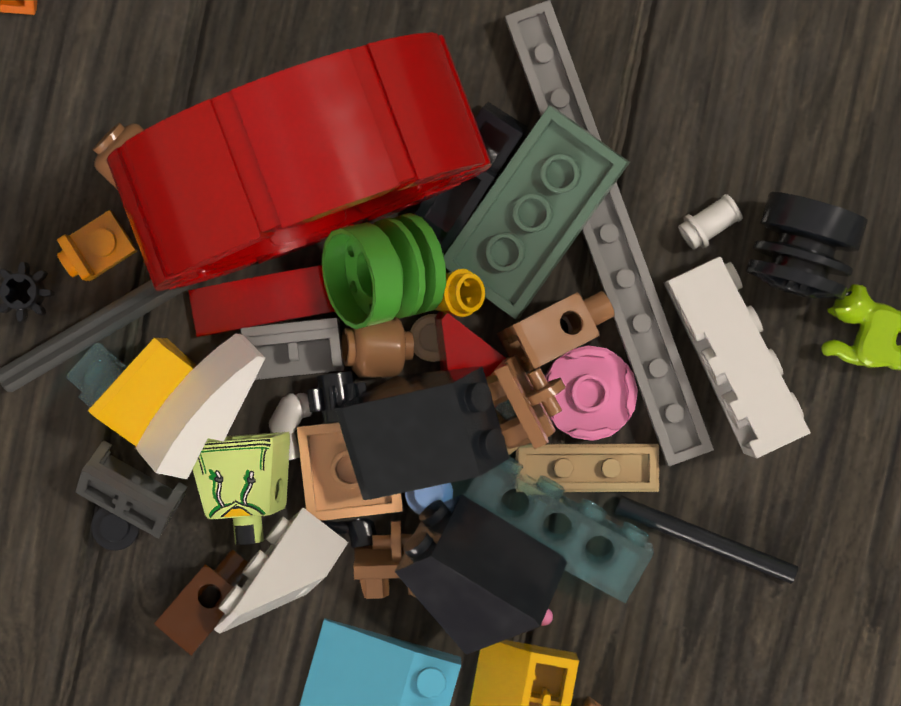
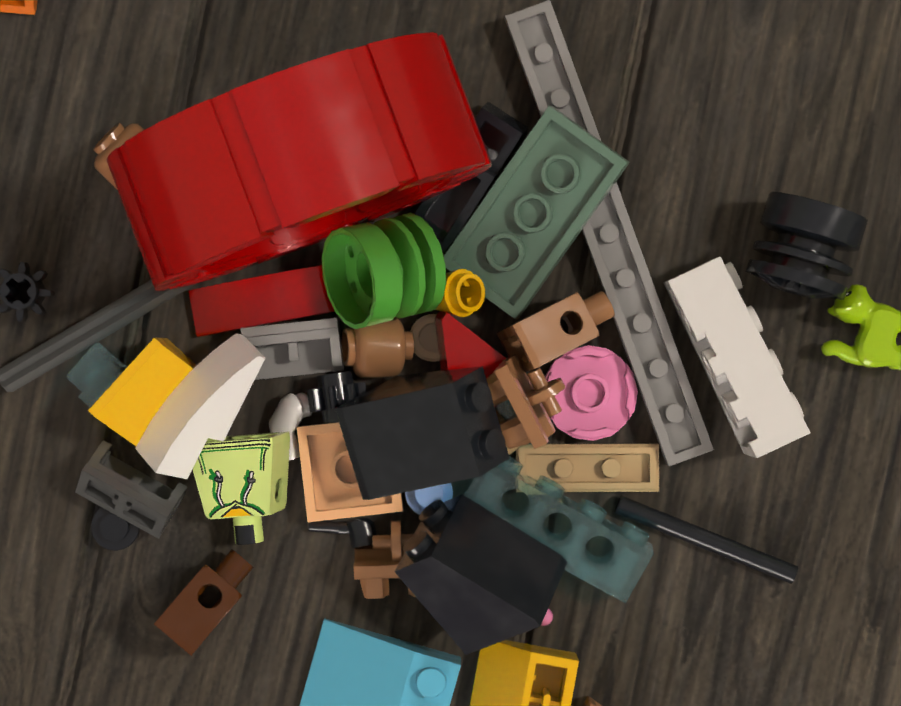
light orange bracket [57,210,137,281] -> none
white slope [214,508,348,634] -> none
white pin [678,194,743,250] -> none

